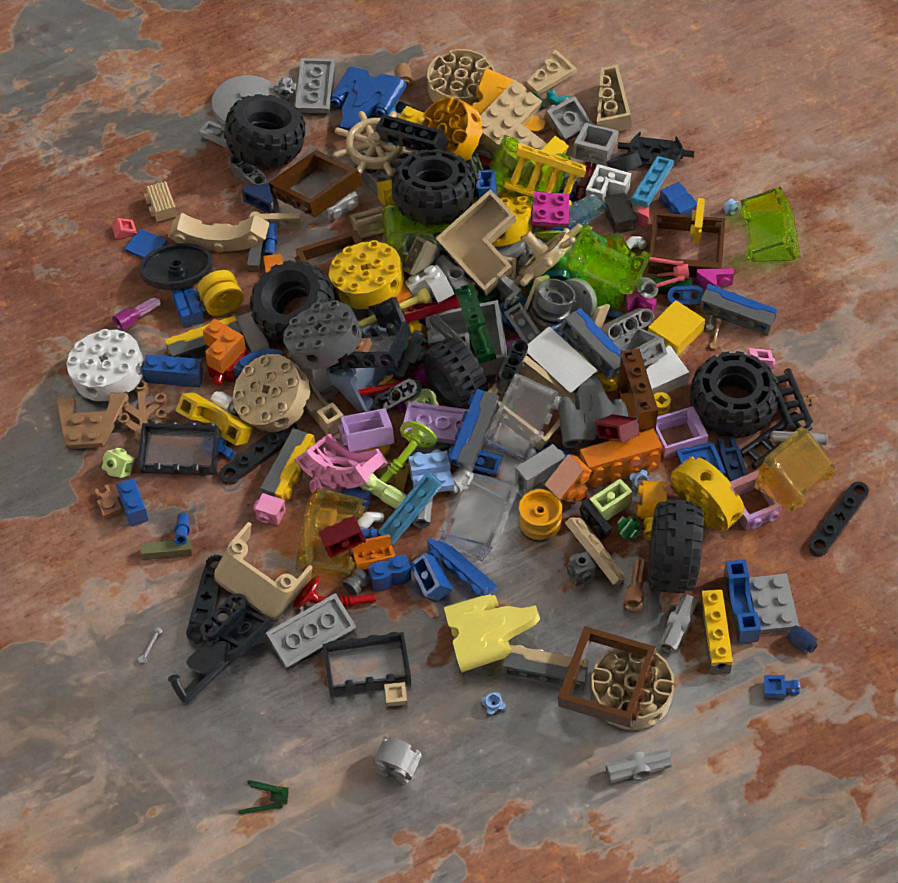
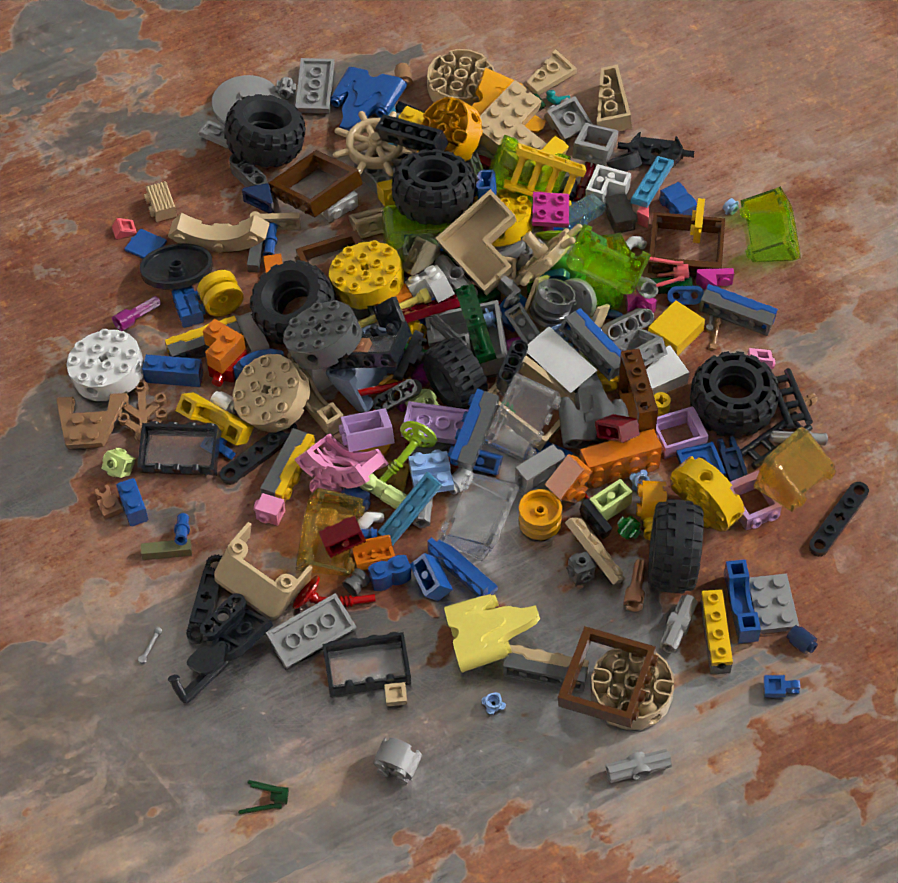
none -> light blue plate [483,308,497,328]

